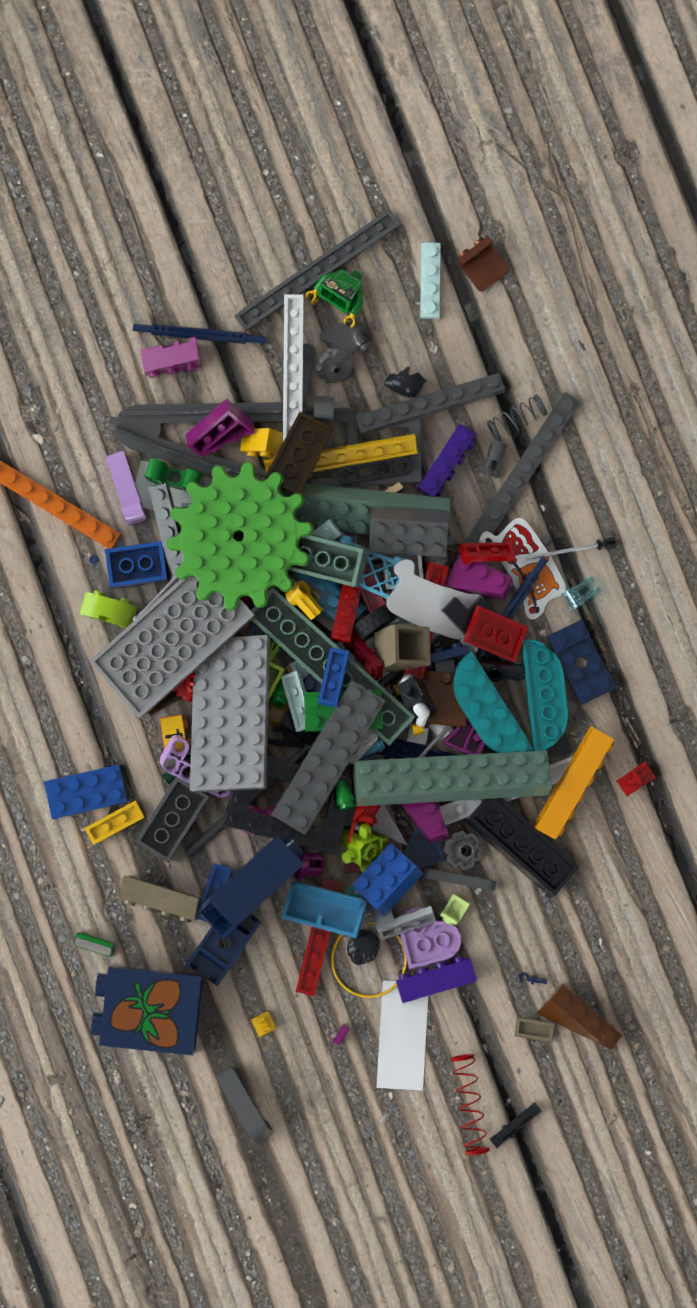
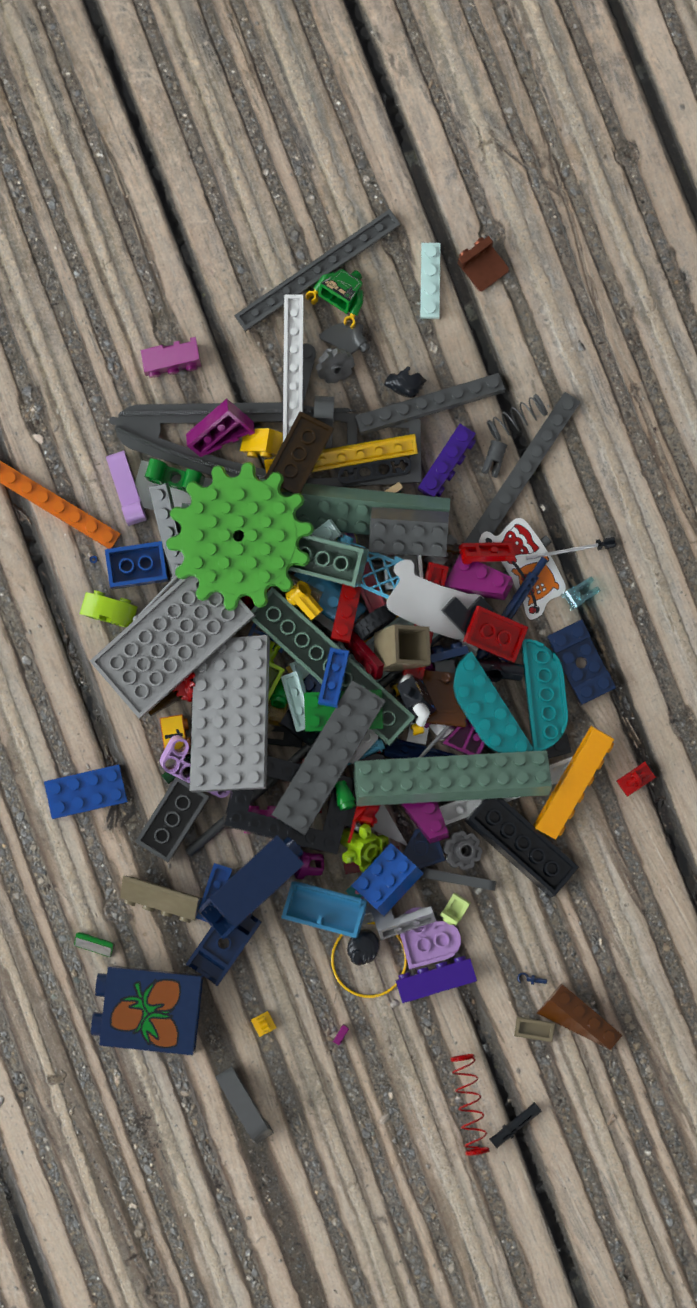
yellow plate [85,801,145,845] -> none
dark blue axle [133,324,265,344] -> none
red plate [295,879,343,996] -> none
white sticker [376,980,428,1091] -> none

